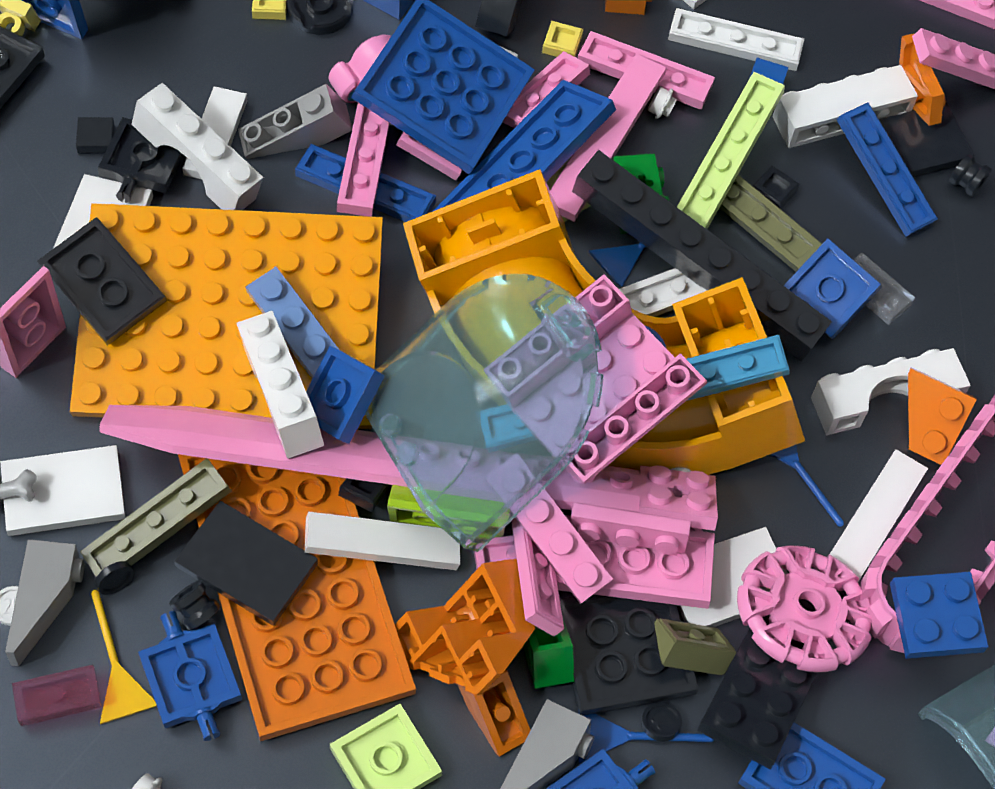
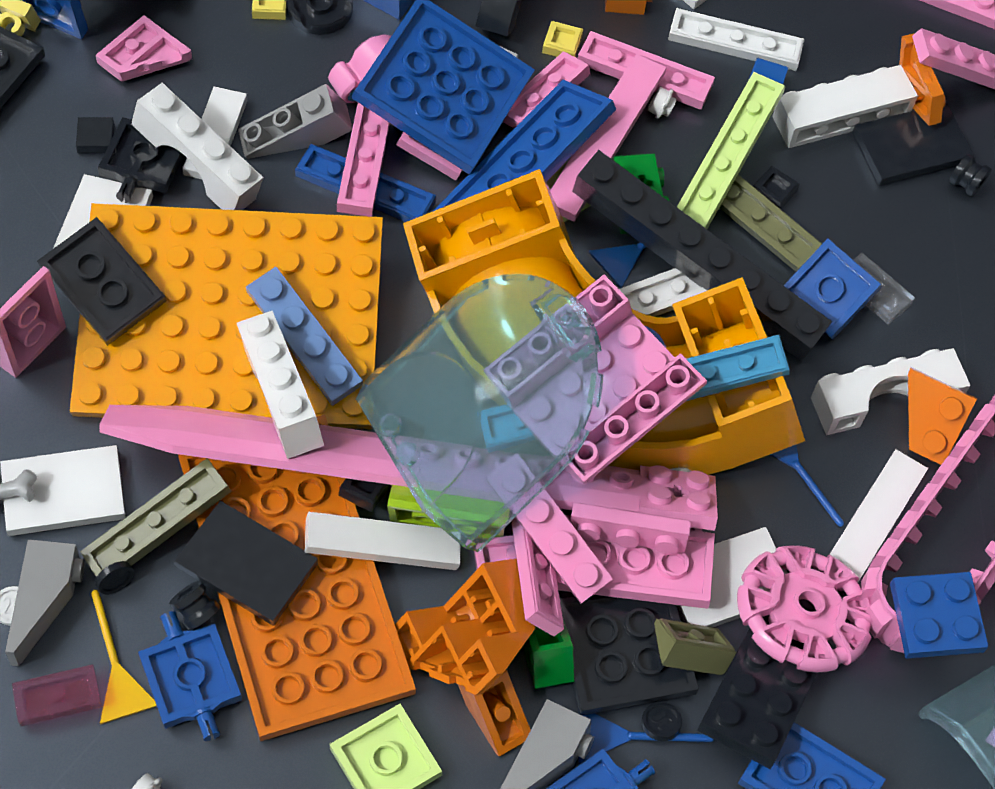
blue plate [306,345,385,444] -> none
blue tile [837,102,938,237] -> none
none -> bright pink wing [96,15,192,82]

